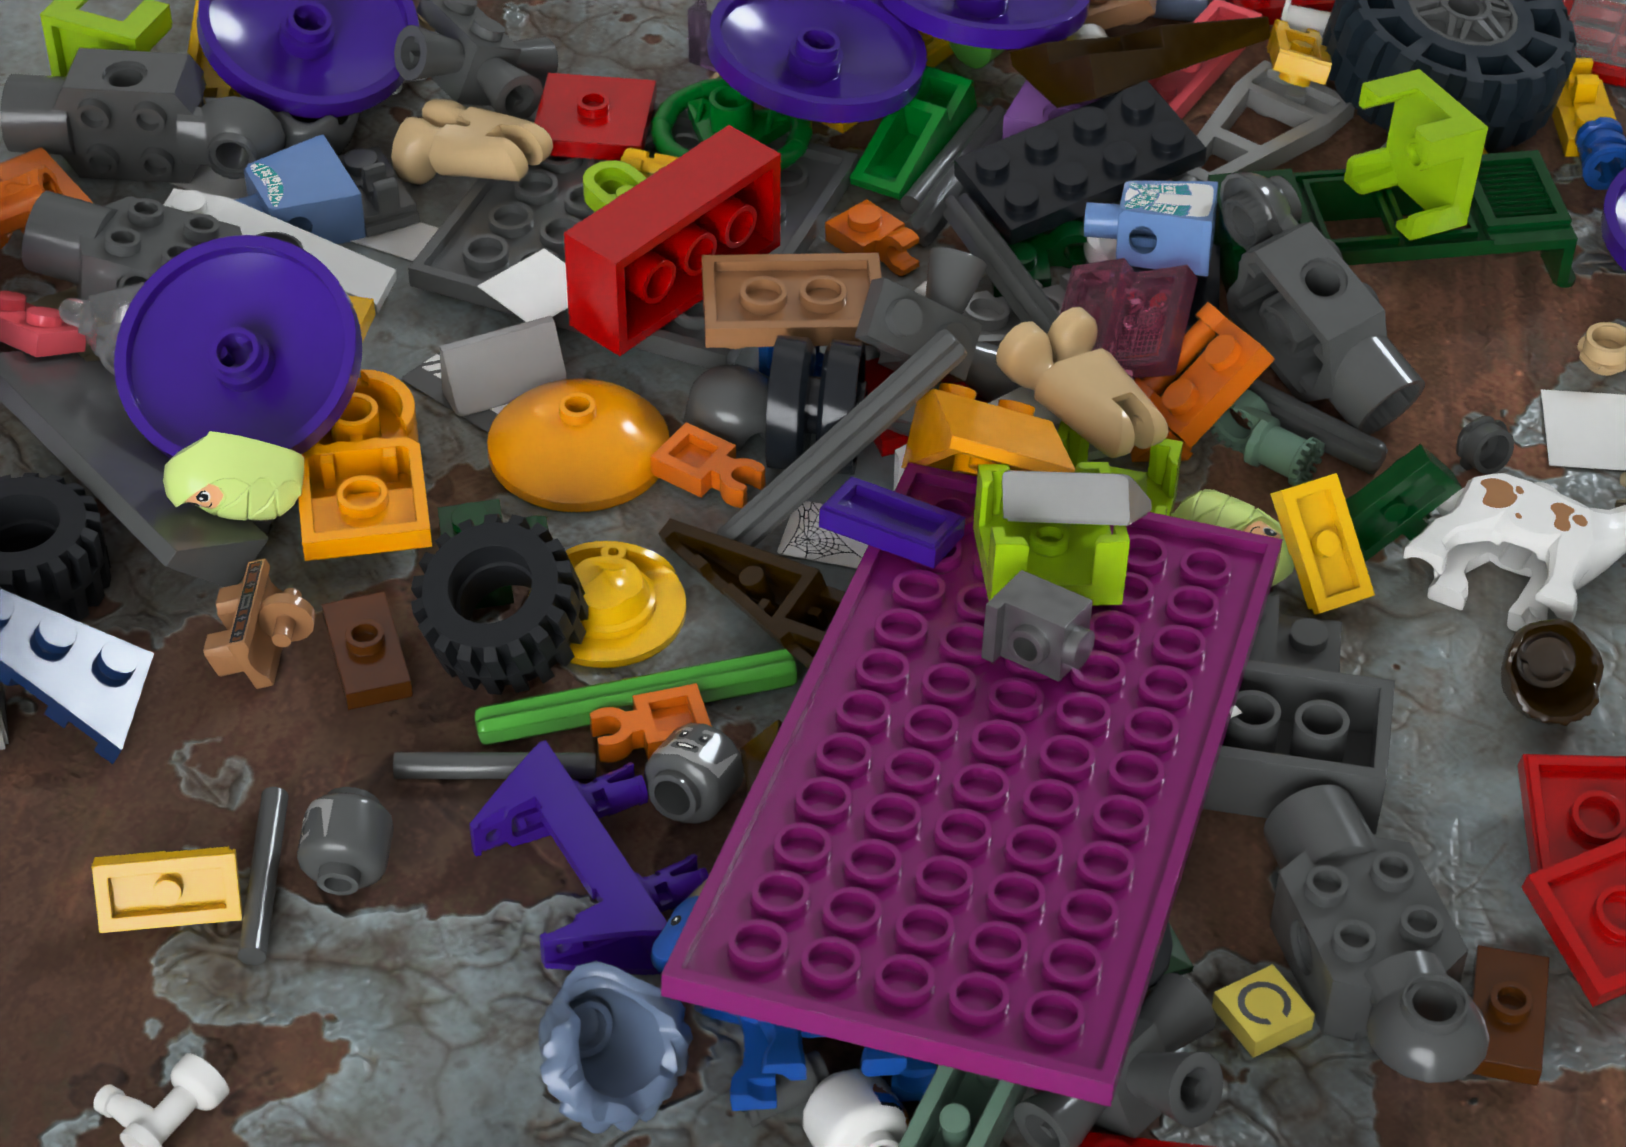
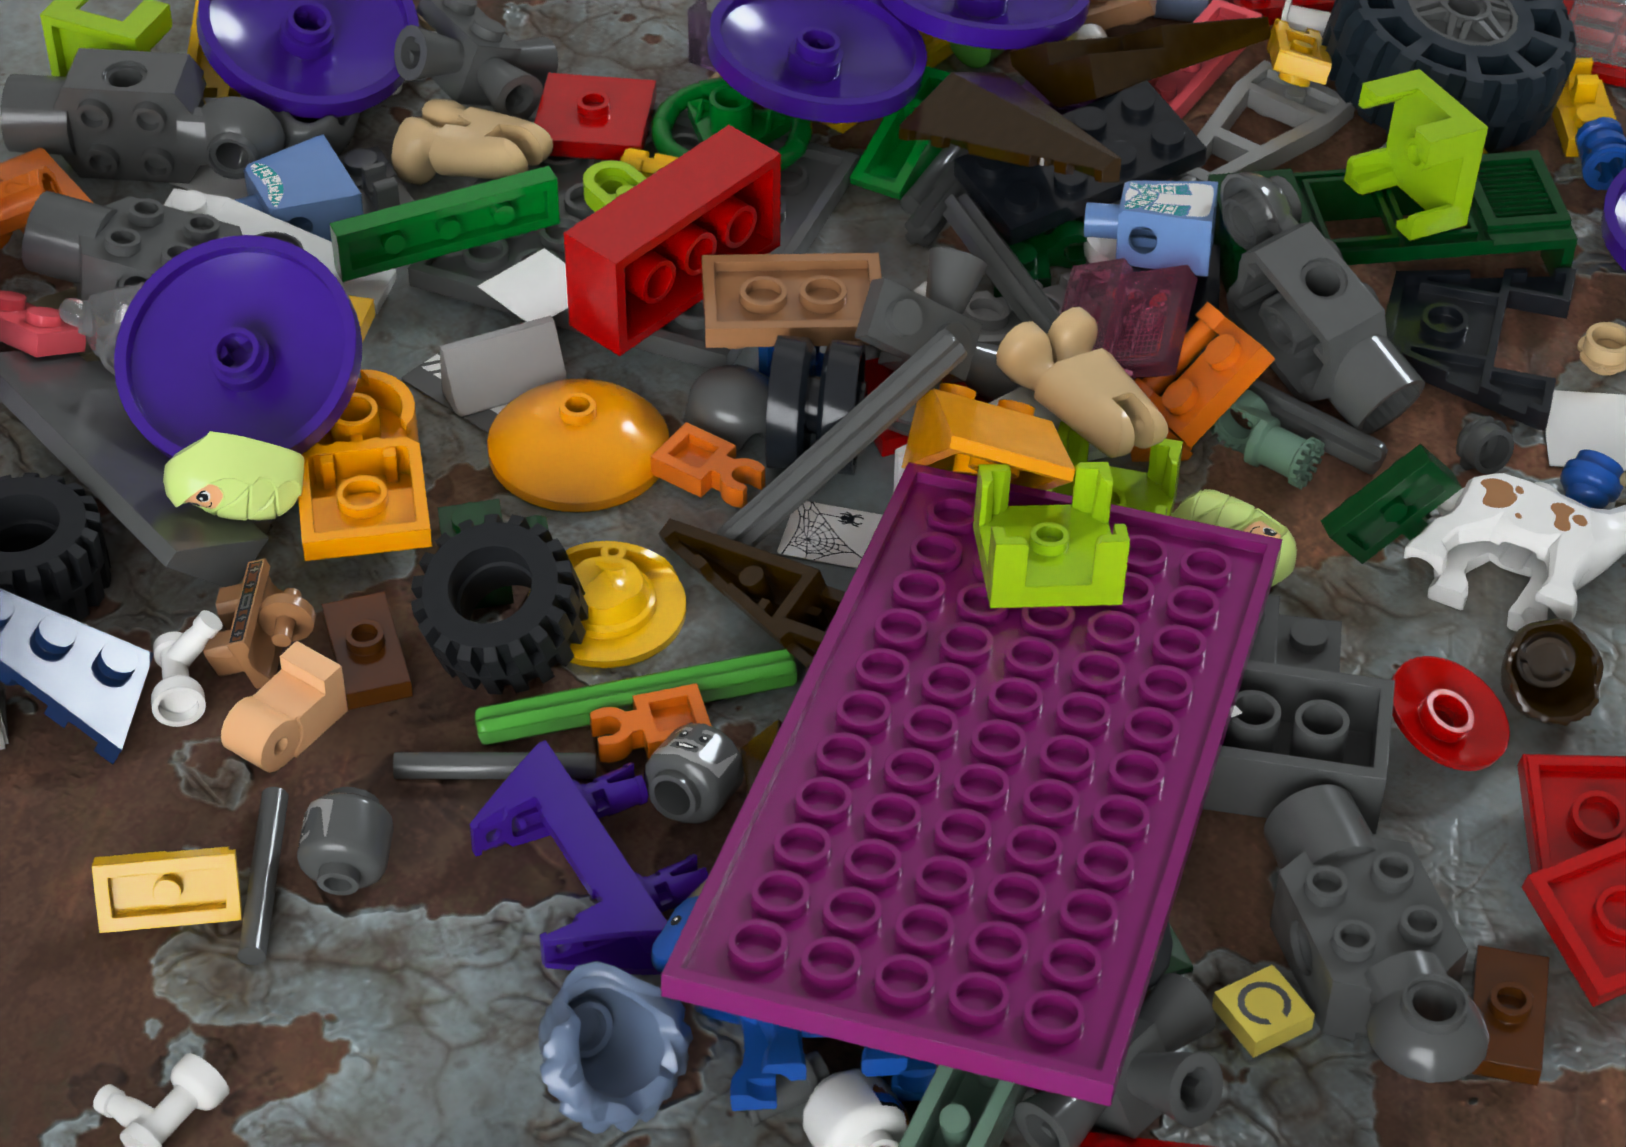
dark purple tile [819,477,966,569] -> none
orange plate [825,199,920,276] -> none
flat silver brick [981,570,1095,682] -> none
light grey slope [1002,470,1152,526] -> none
yellow plate [1270,473,1375,615] -> none
none -> white piece [151,610,222,727]
none -> light nougat leg [221,641,348,773]
none -> green plate [329,166,560,282]
none -> dark brown wedge [899,72,1122,182]
none -> black wing [1385,267,1577,431]
none -> red dish [1391,656,1510,771]
none -> blue plate [1560,449,1624,509]

